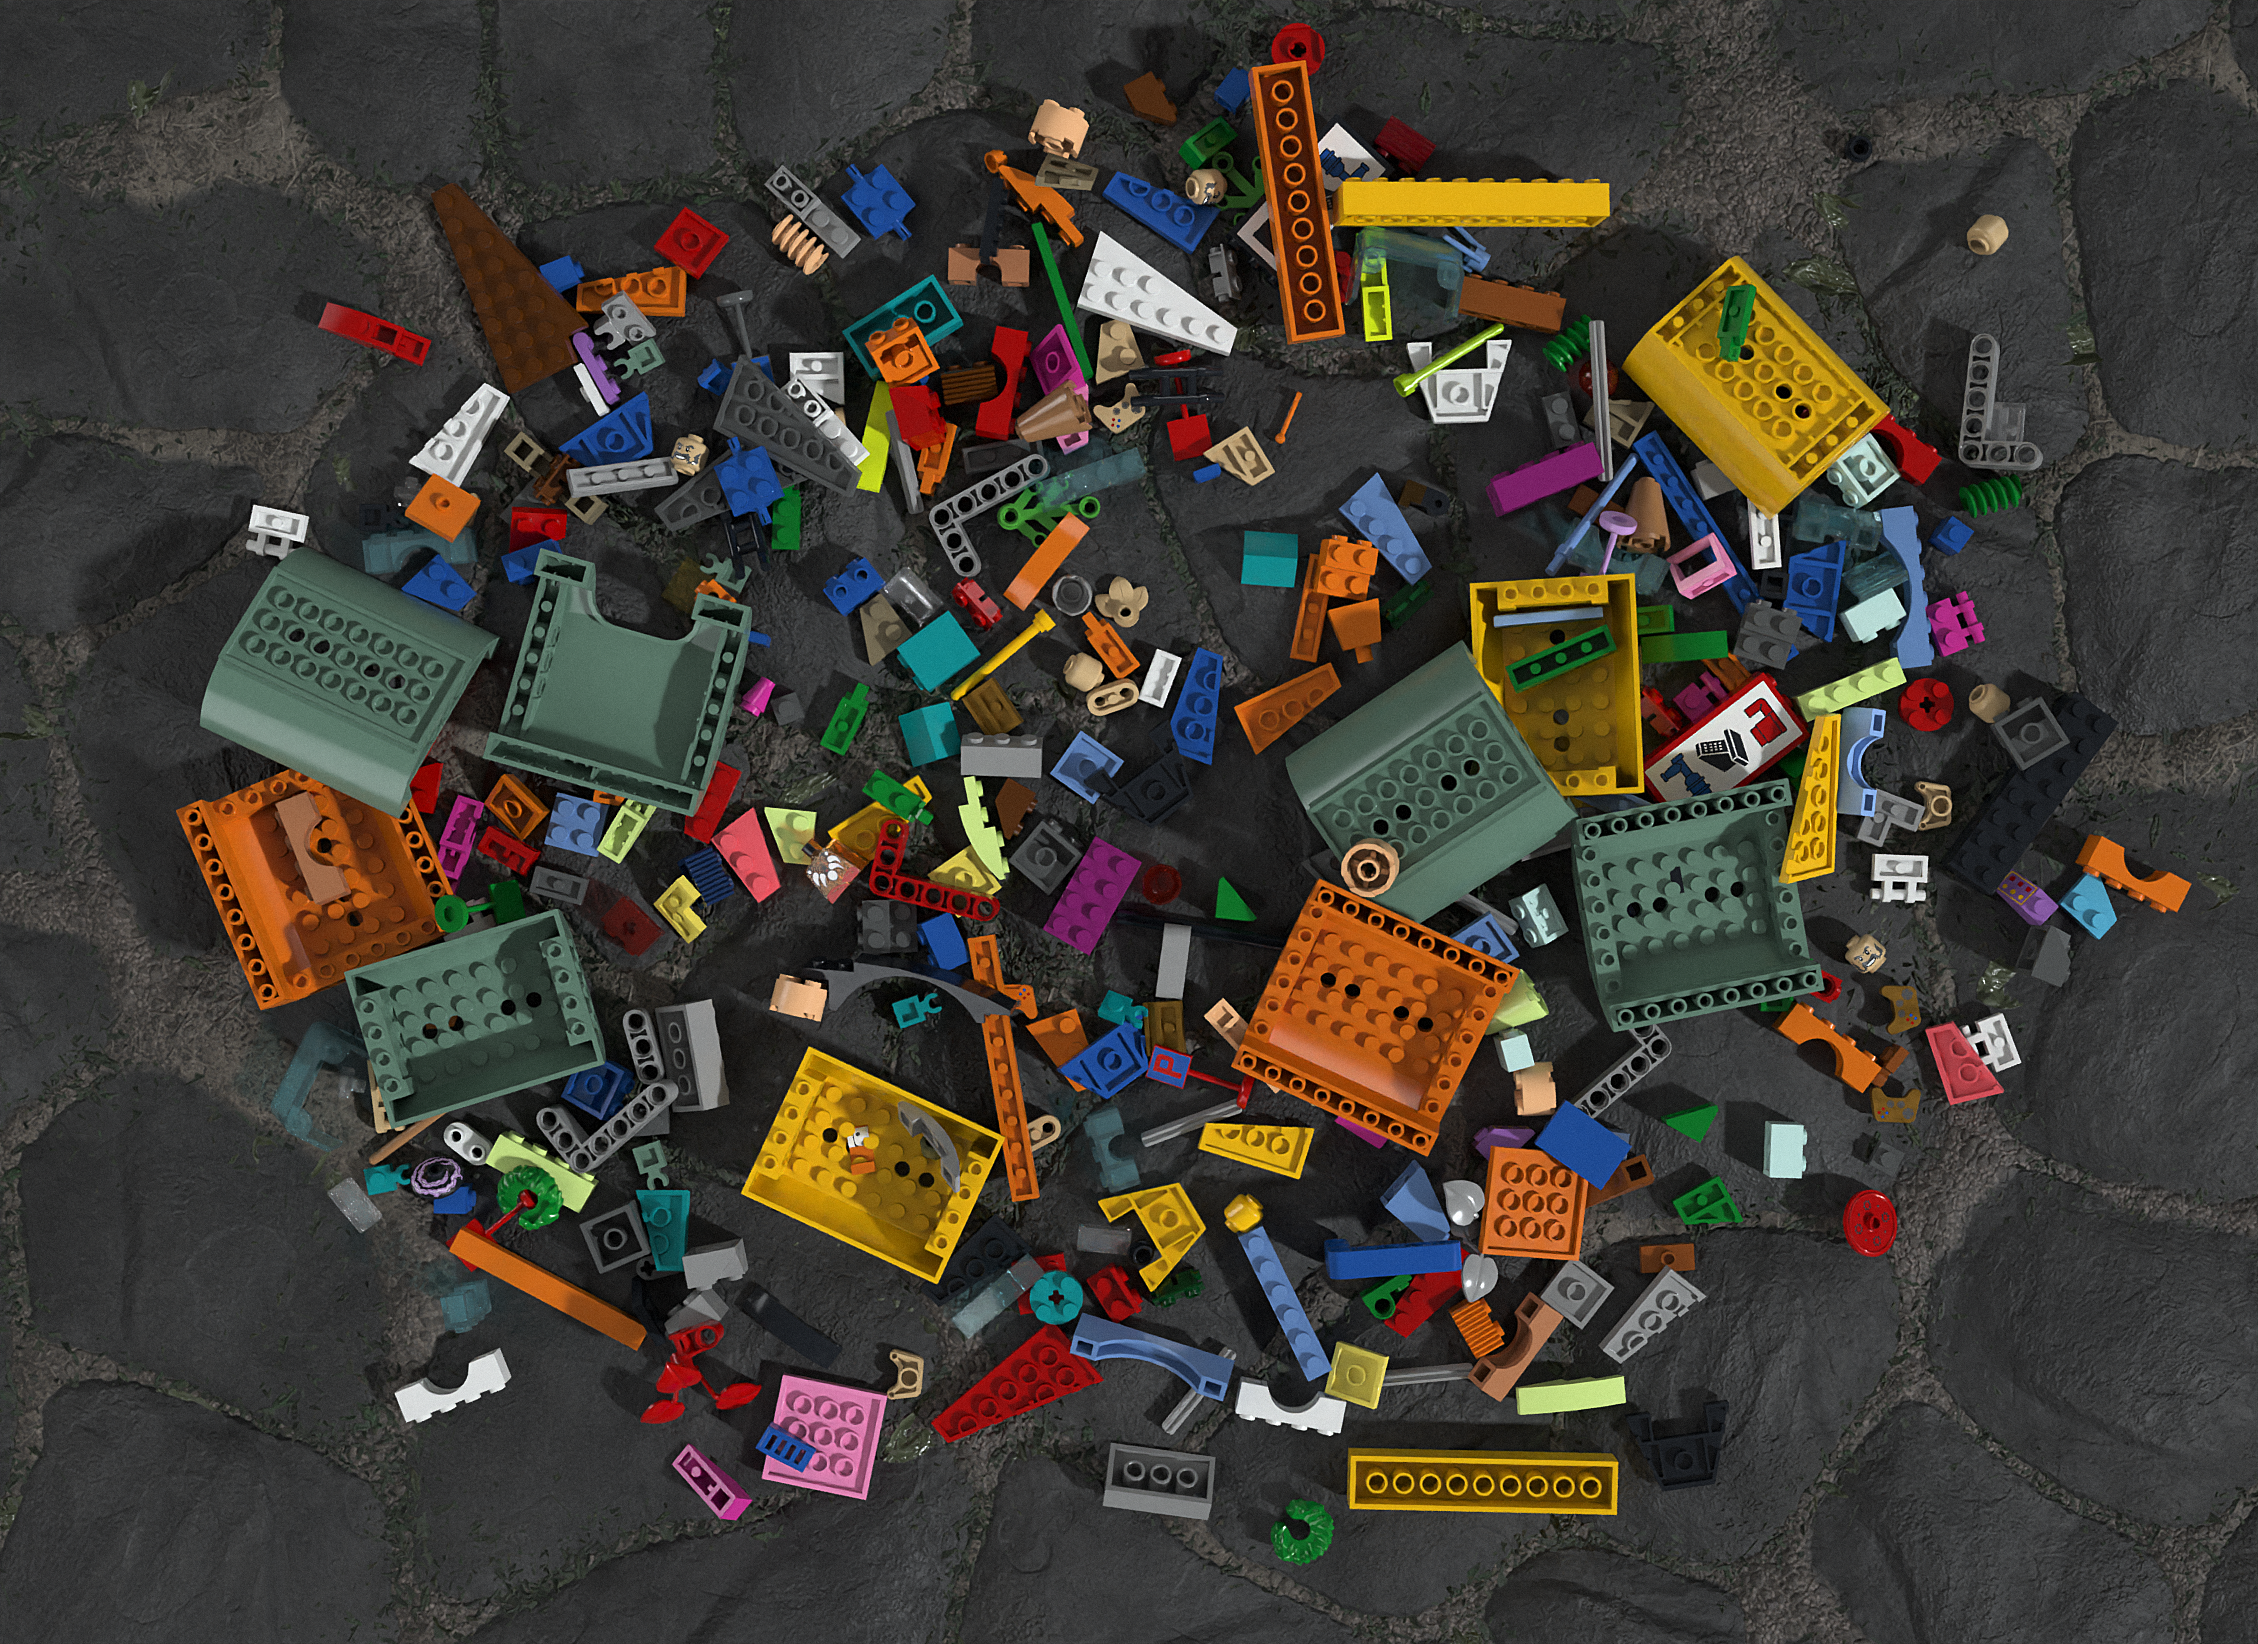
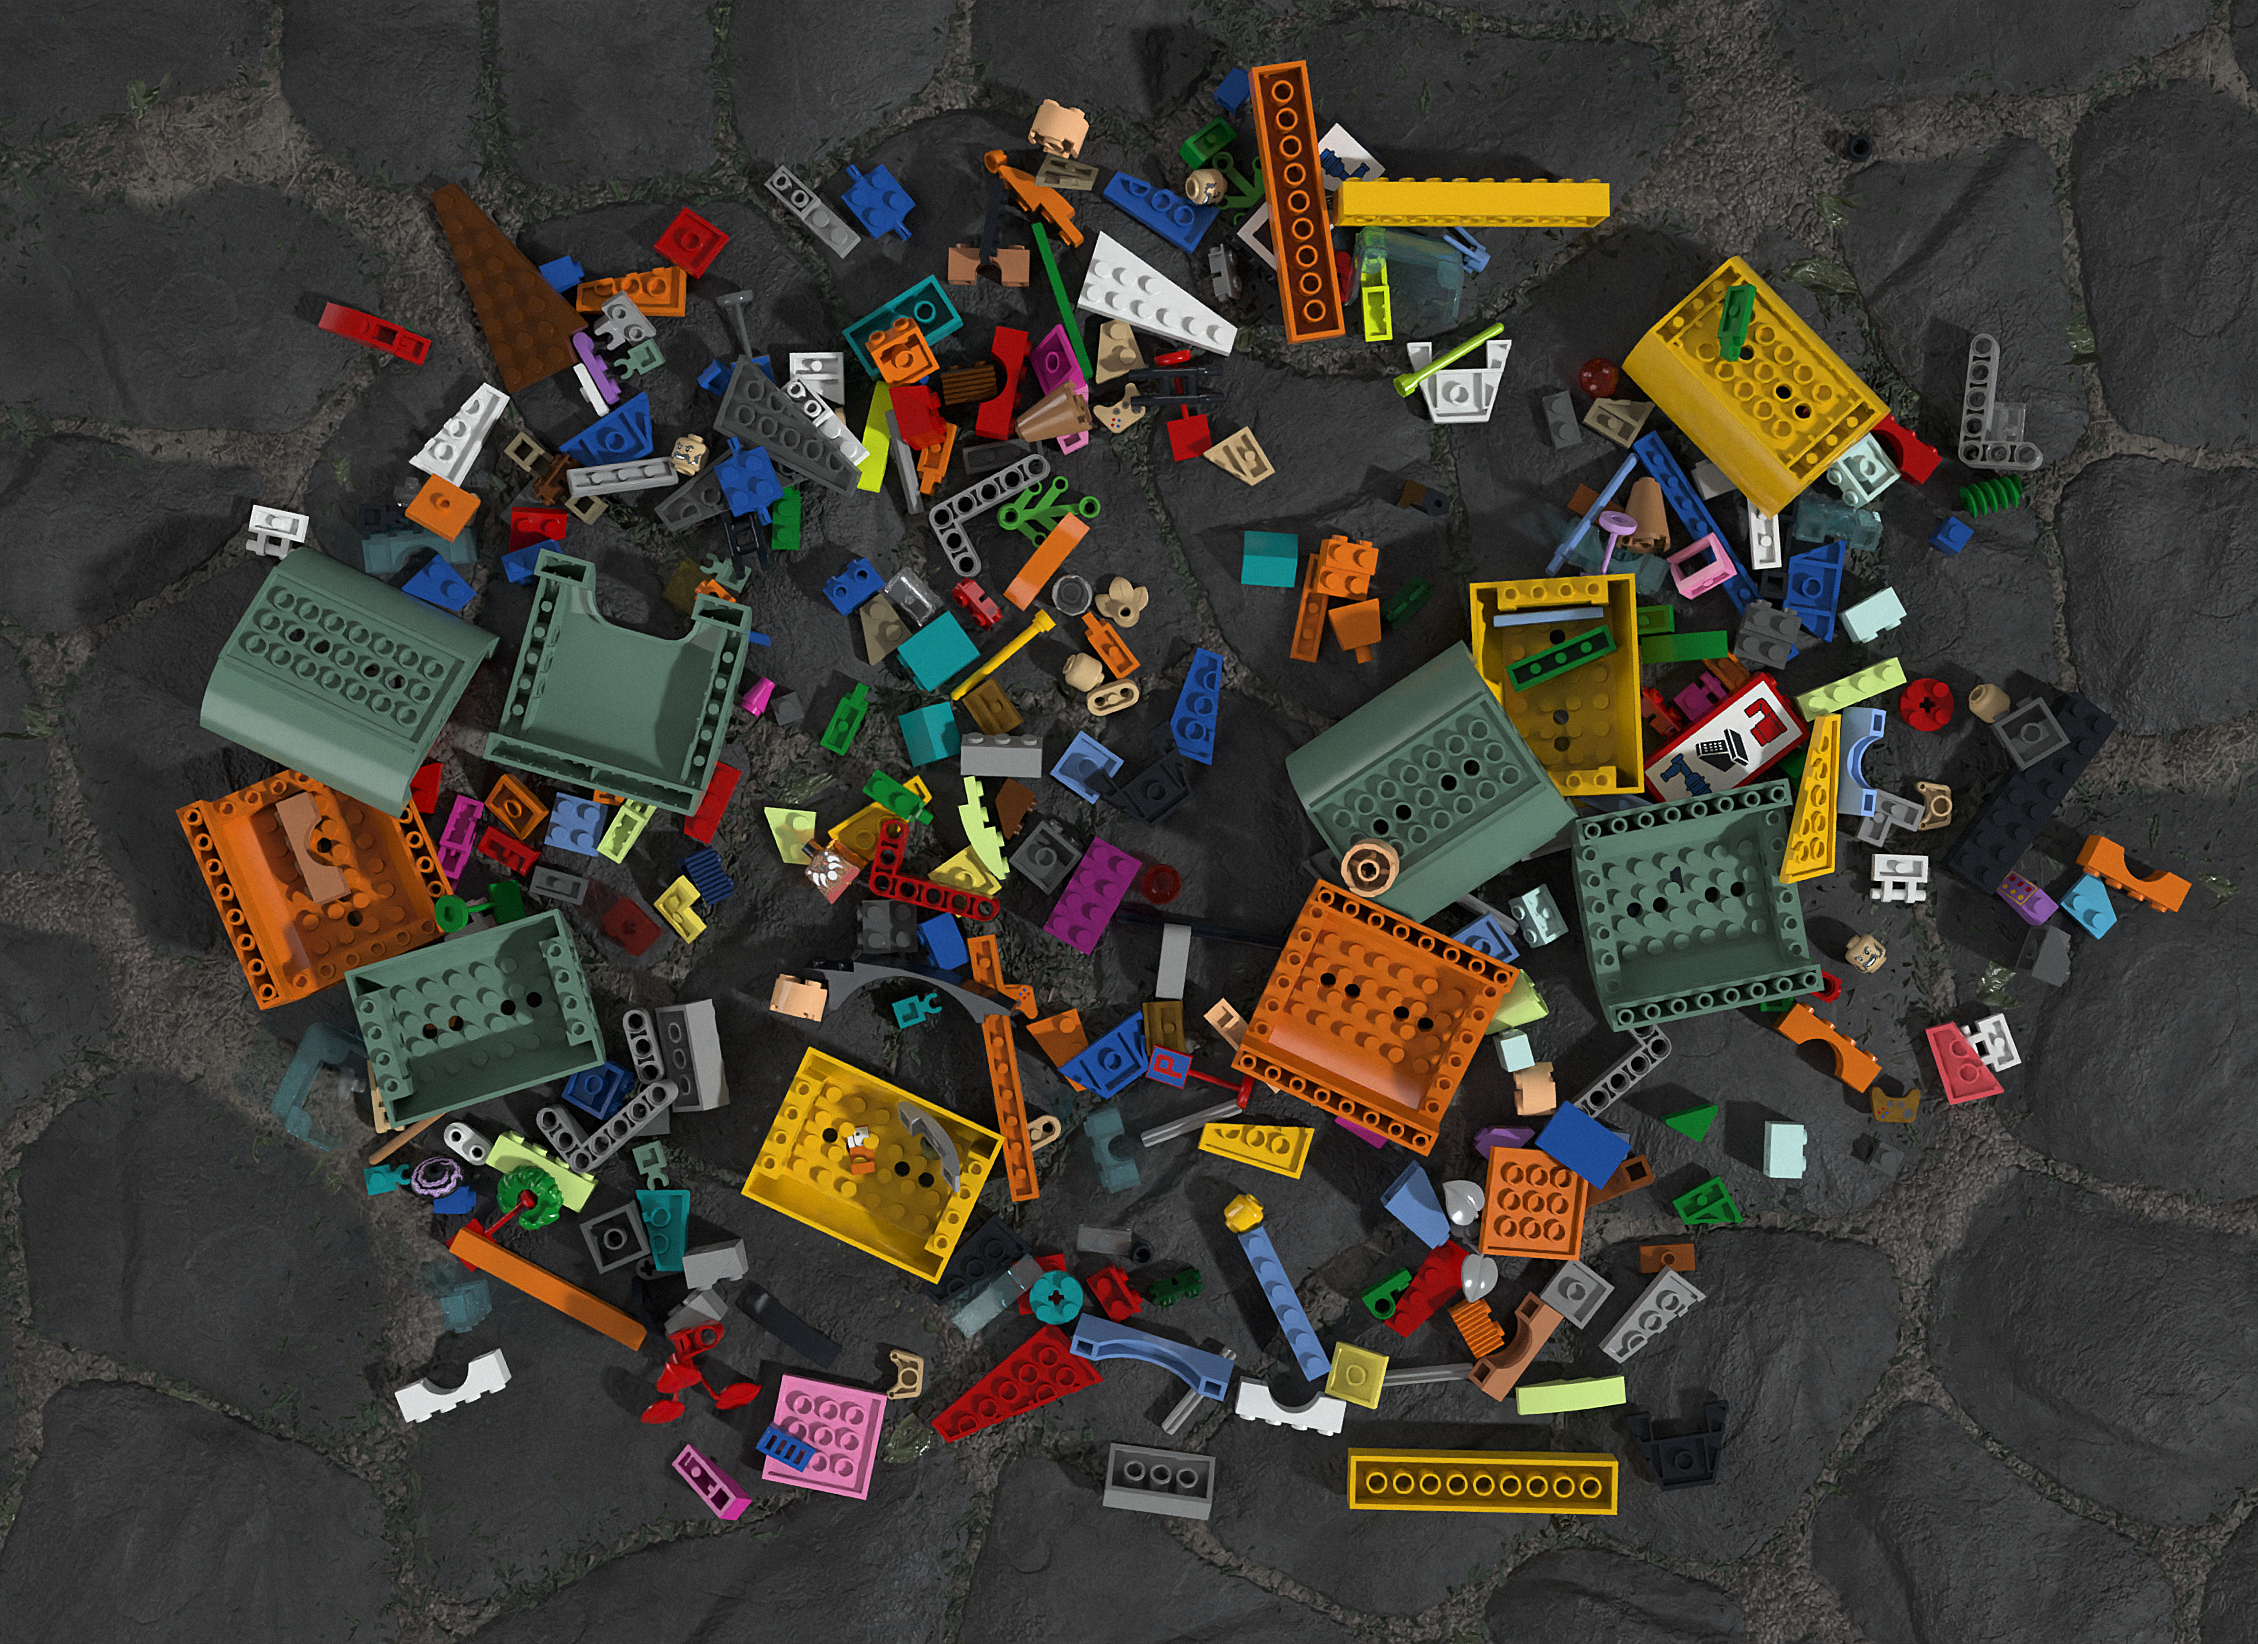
clear slope [327,1177,383,1233] -> none
coral wing [711,807,781,903] -> none
light nougat piece [771,214,829,275] -> none
clear light blue arch [1034,447,1146,513] -> none
teal plate [1098,990,1148,1029] -> none
yellow wing [1098,1182,1207,1292] -> none
reddish brown slope [1123,71,1179,128] -> none
white plate [1138,649,1182,708] -> none
blue tile [1192,463,1221,484] -> none
green slope [1215,876,1257,921] -> none
orange wing [1233,662,1341,755] -> none
red plate [1271,23,1325,77] -> none
green piece [1271,1498,1335,1566] -> none
orange hinge [1275,391,1302,444] -> none
blue beam [1324,1239,1462,1279] -> none
medium blue wing [1339,472,1432,586] -> none
dark red brick [1372,115,1436,177] -> none
dark orange brick [1452,274,1566,335] -> none
magenta brick [1485,440,1605,517] -> none
green piece [1542,314,1593,373] -> none
light grey axle [1589,320,1613,481] -> none
clear light blue plate [1841,551,1909,603] -> none
red shield [1843,1190,1897,1257] -> none
dark orange plate [1871,1044,1910,1088] -> none
medium blue arch [1873,506,1934,669] -> none
pearl gold piece [1879,985,1921,1035] -> none
dark pink plate [1925,591,1985,657] -> none
tan head [1967,215,2008,255] -> none

